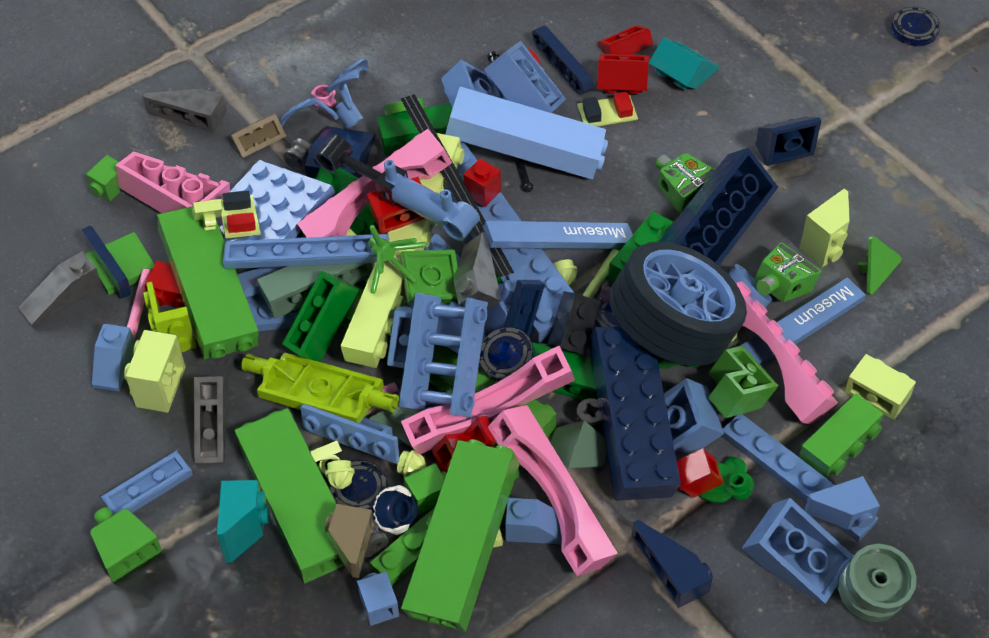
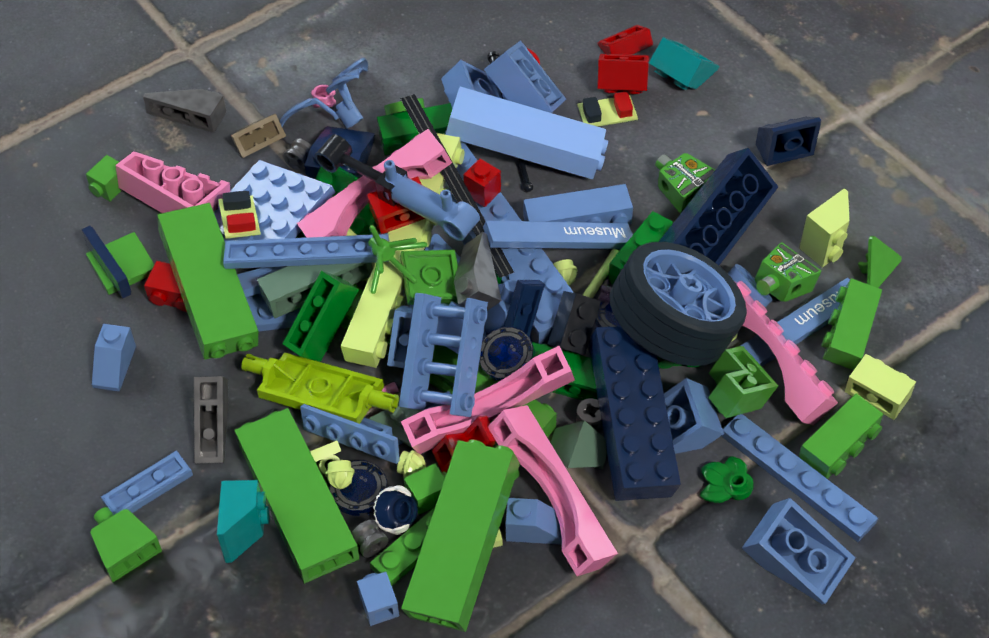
flat silver slope [18,251,103,328] -> none
yellowish green brick [124,330,186,413] -> none
bright pink bar [127,269,151,341] -> none
lime bracket [143,281,197,352] -> none
yellowish green tile [192,199,223,231] -> none
dark tan slope [325,503,374,578] -> none
dark blue beam [532,26,593,95] -> none
dark blue slope [631,520,713,608] -> none
red brick [677,448,724,498] -> none
medium blue slope [805,476,880,530] -> none
sand green wheel [838,543,917,623] -> none
tile [891,7,941,46] -> none
none -> medium blue brick [523,184,633,225]
none -> bright green brick [821,278,882,370]

